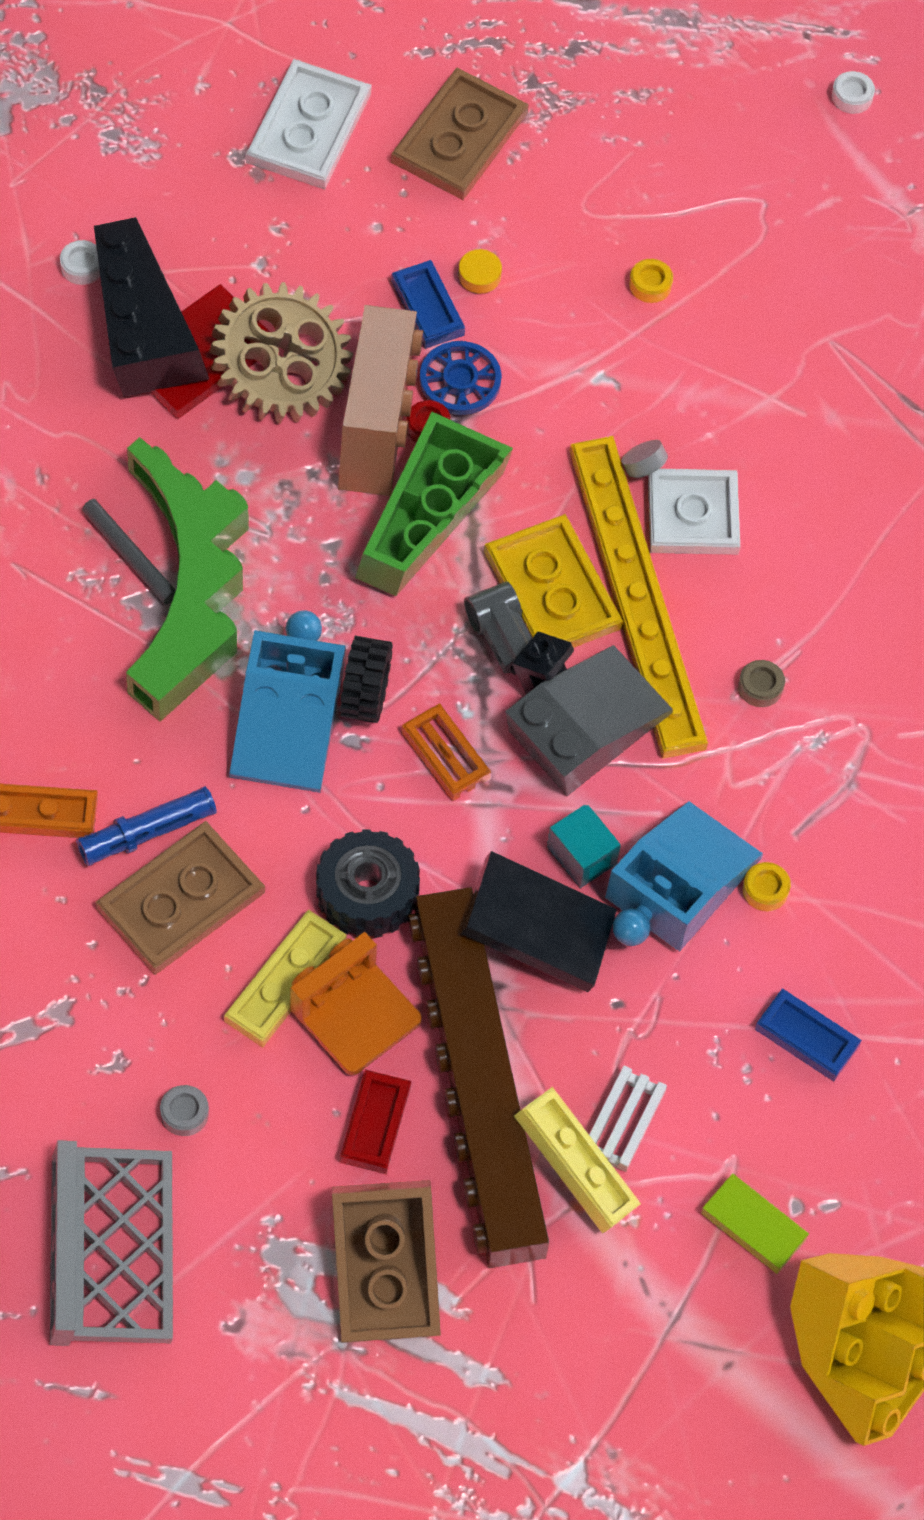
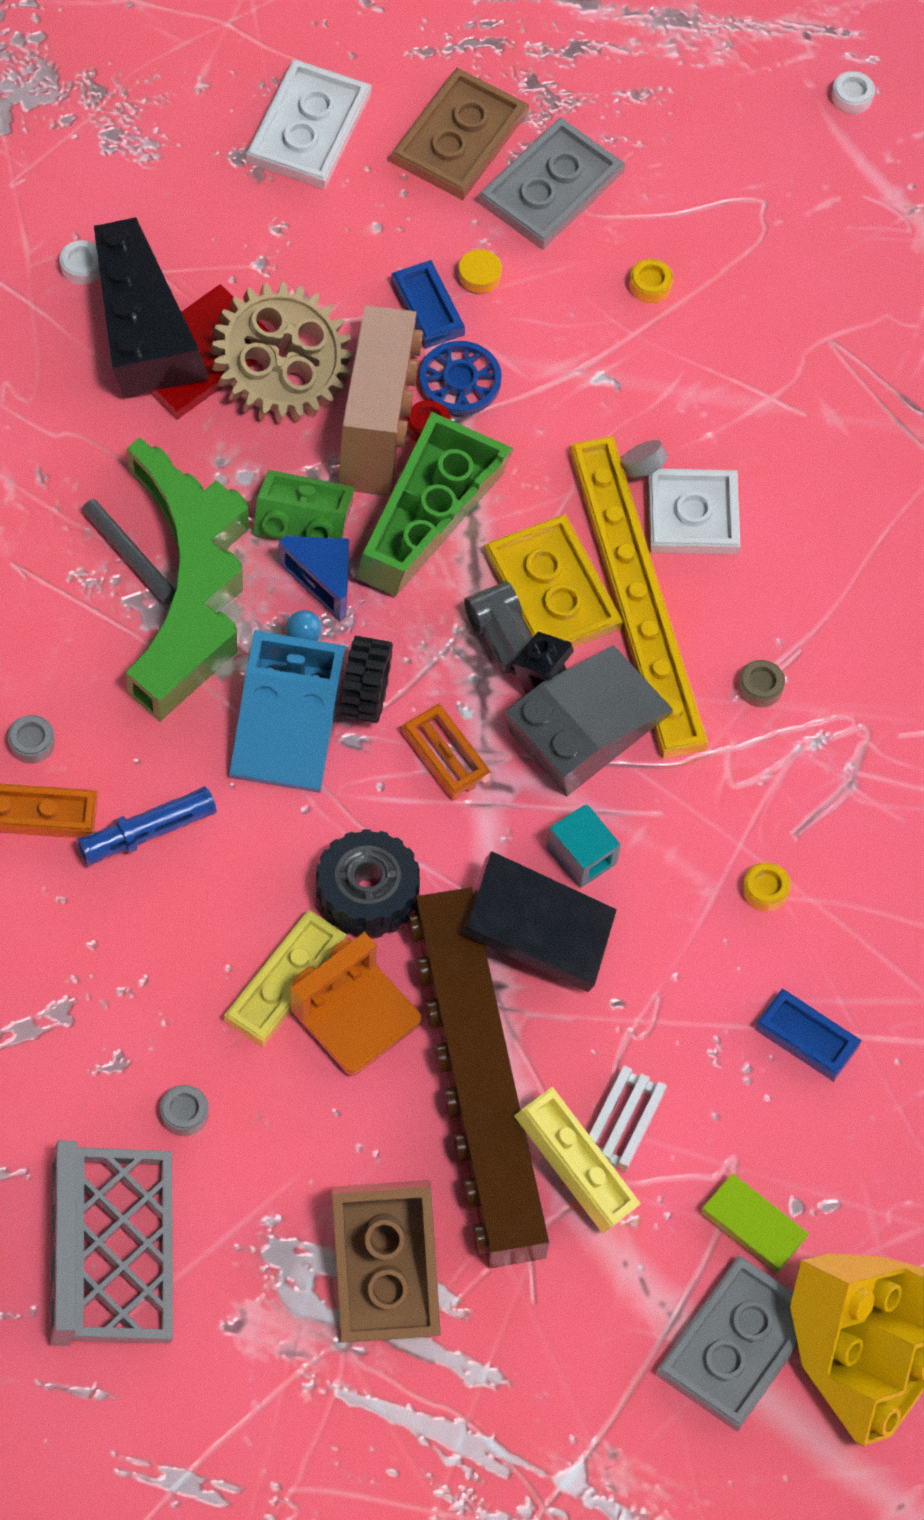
medium nougat tile [95,821,265,975] -> none
red tile [340,1069,412,1175] -> none
dark azure slope [605,801,763,952] -> none
none -> light grey tile [8,715,55,764]
none -> bright green bracket [253,470,355,540]
none -> blue slope [279,536,349,622]
none -> light grey tile [478,117,625,250]
none -> light grey tile [656,1255,798,1432]

